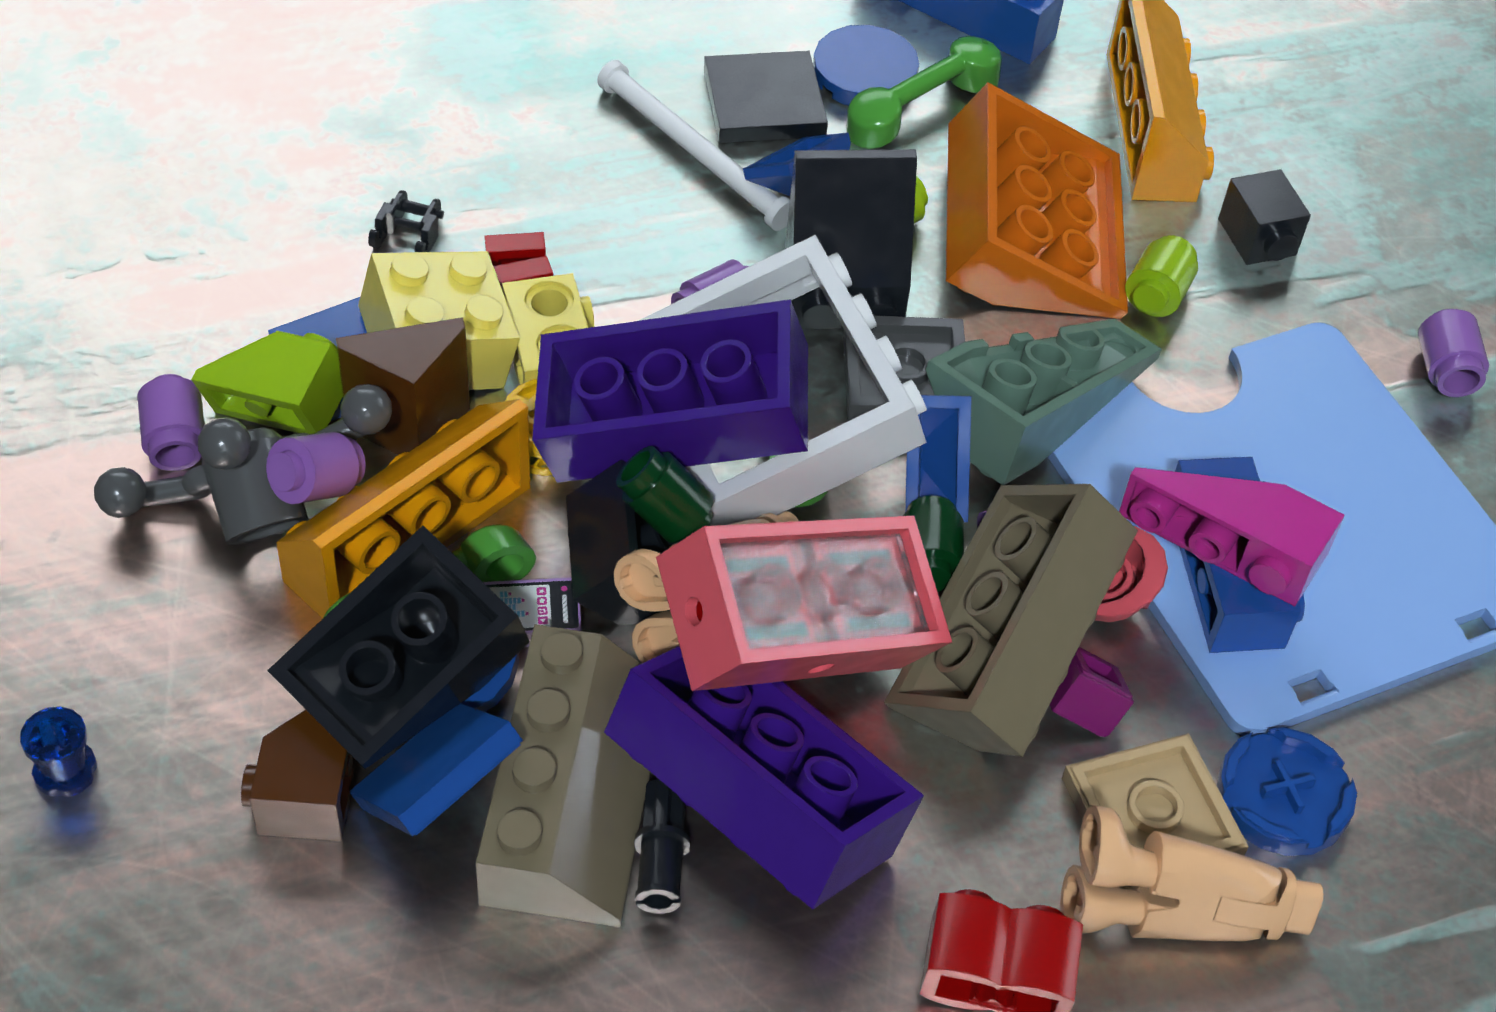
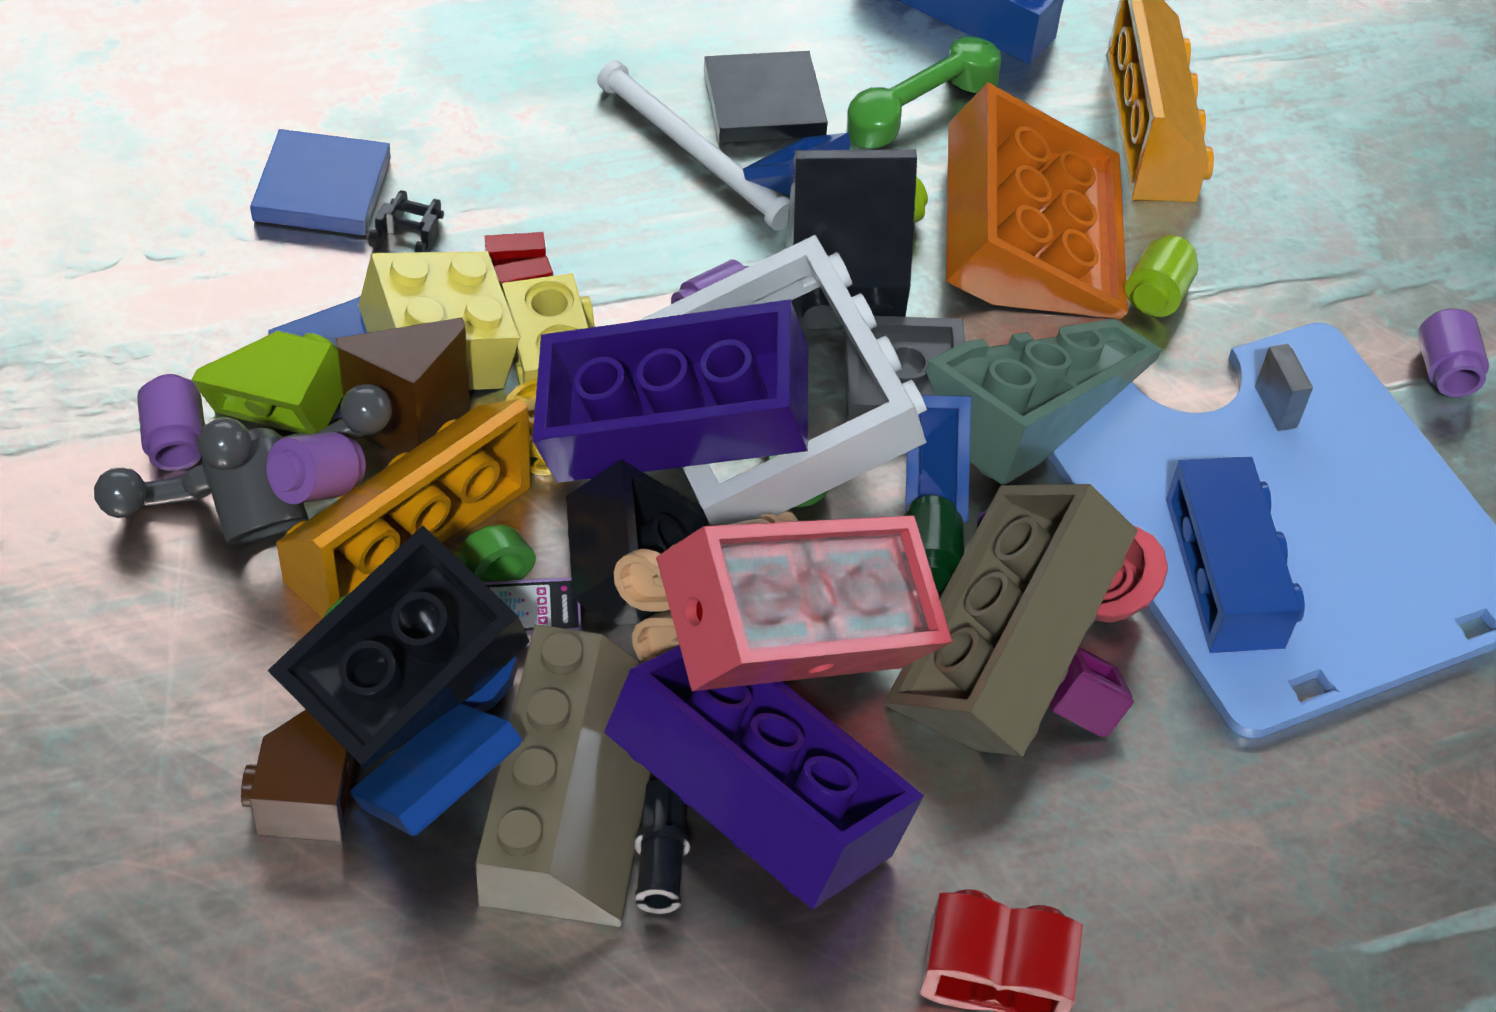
clear blue bush [20,706,97,797] -> none
dark green brick [616,446,714,543] -> none
tile [813,25,920,106] -> none
light nougat piece [1060,805,1324,941] -> none
tan tile [1062,733,1249,890] -> none
dark pink slope [1119,467,1345,607] -> none
blue tile [1216,727,1357,856] -> none
black brick [1218,169,1311,265] -> none
none -> tile [250,129,391,236]
none -> flat silver tile [1255,344,1313,431]

